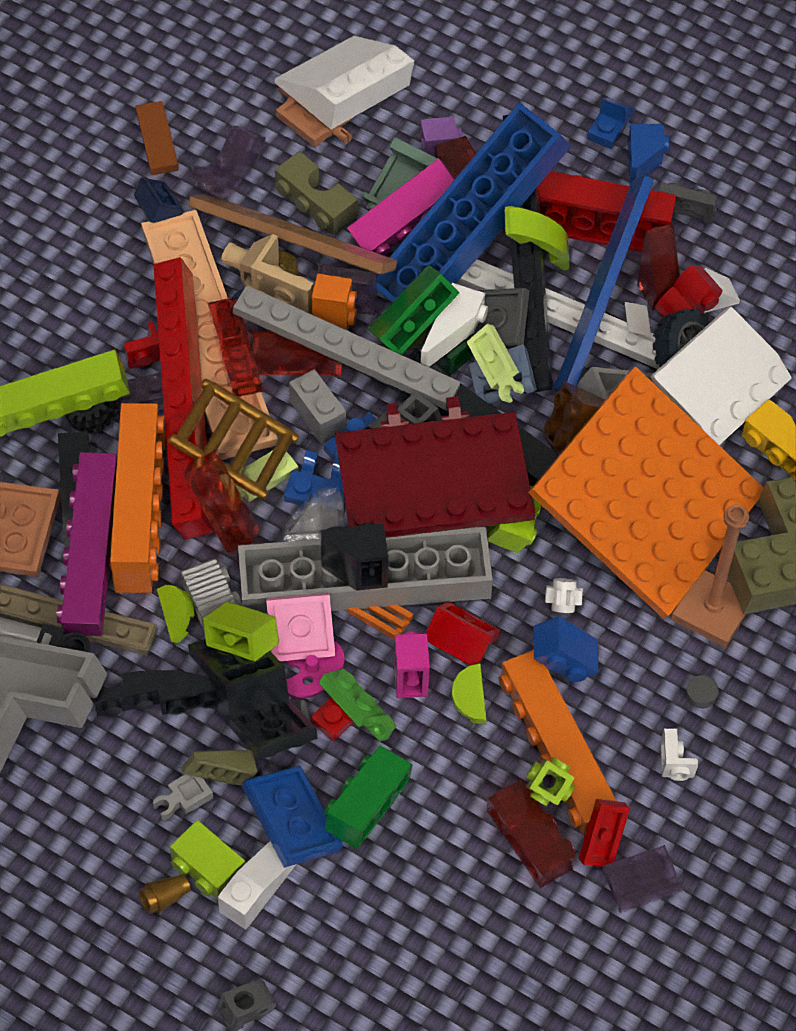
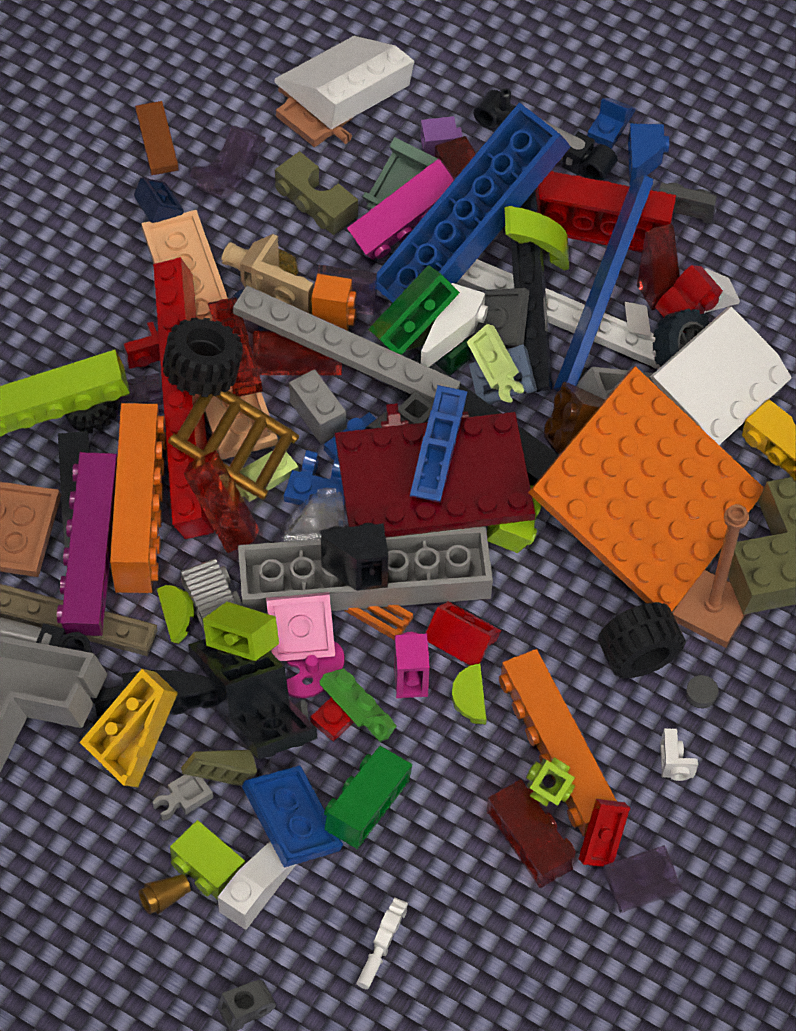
medium nougat tile [189,194,397,274] -> none
blue brick [534,616,598,682] -> none
white gear [545,578,583,613] -> none
none -> yellow wedge [79,669,178,787]
none -> black tyre [162,317,243,397]
none -> white piece [356,897,408,989]
none -> blue slope [410,385,467,503]
none -> black piece [473,88,618,181]
none -> black tyre [598,602,686,678]

